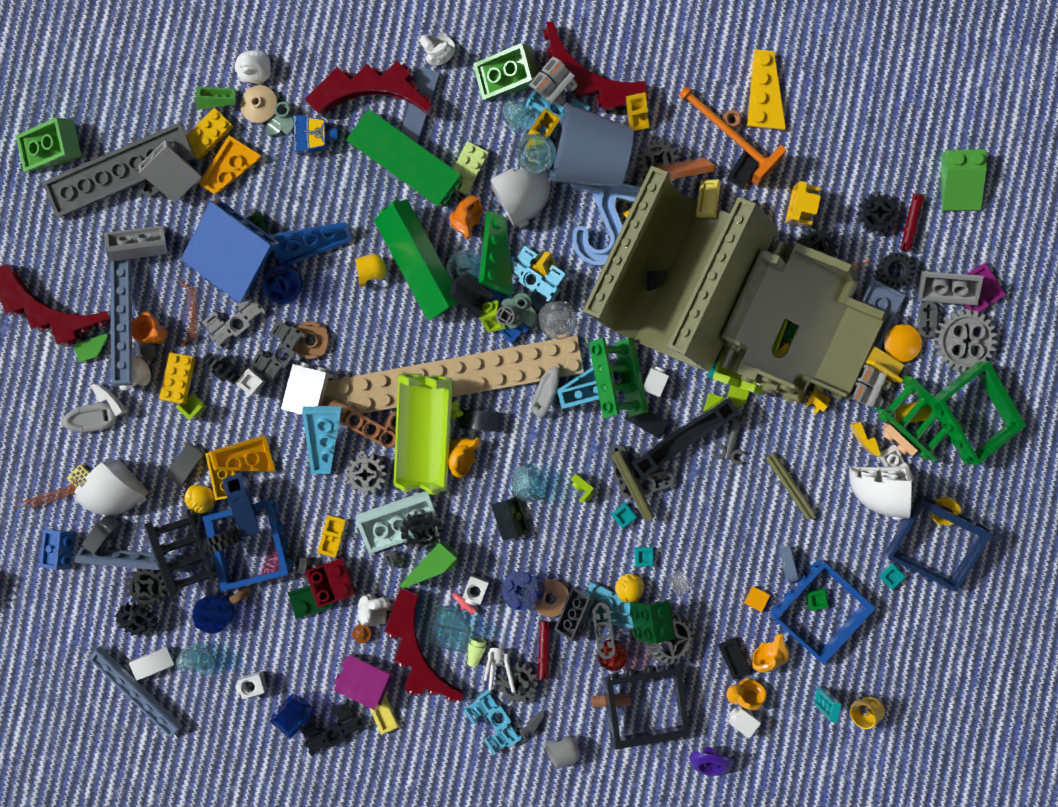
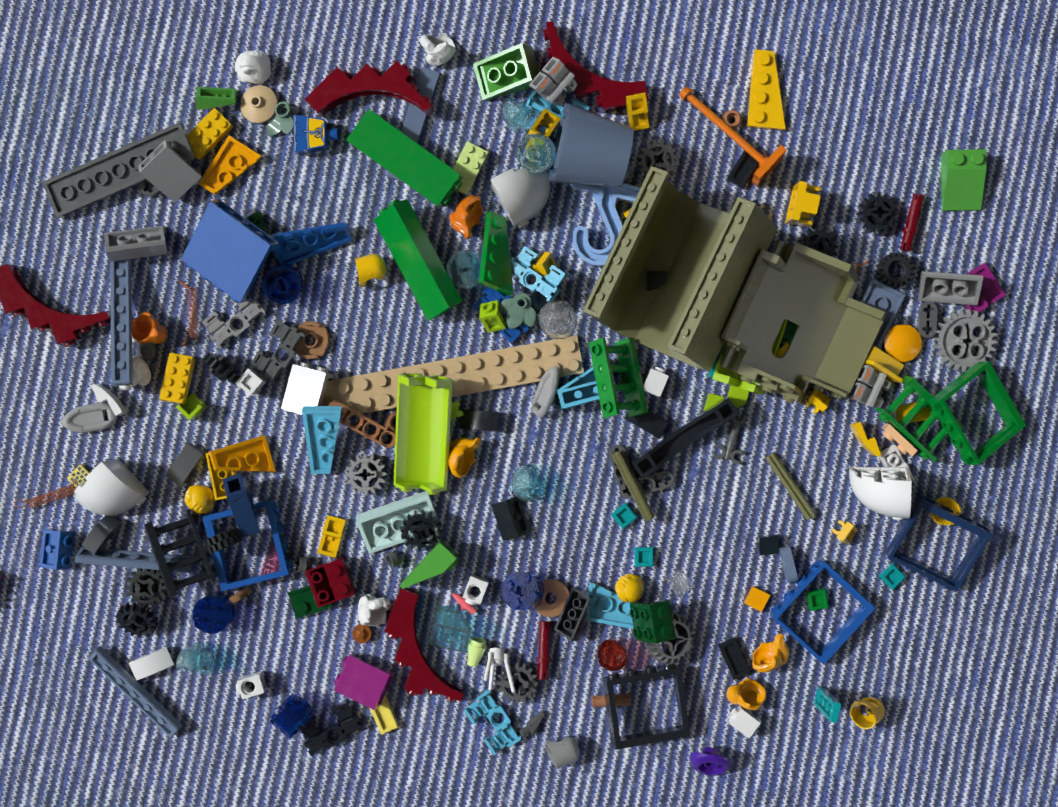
bright green slope [16,117,82,173] -> none
bright green tile [73,334,110,363] -> none
black panel [450,272,493,317] -> none
dark grey wheel [496,305,520,325] -> none
lime bracket [571,473,594,503] -> none
dark grey beam [592,602,616,659] -> none
orange tile [656,158,715,180] -> none
light yellow tile [696,180,721,218] -> none
none -> black slope [757,534,779,556]
none -> yellow tile [832,520,858,545]

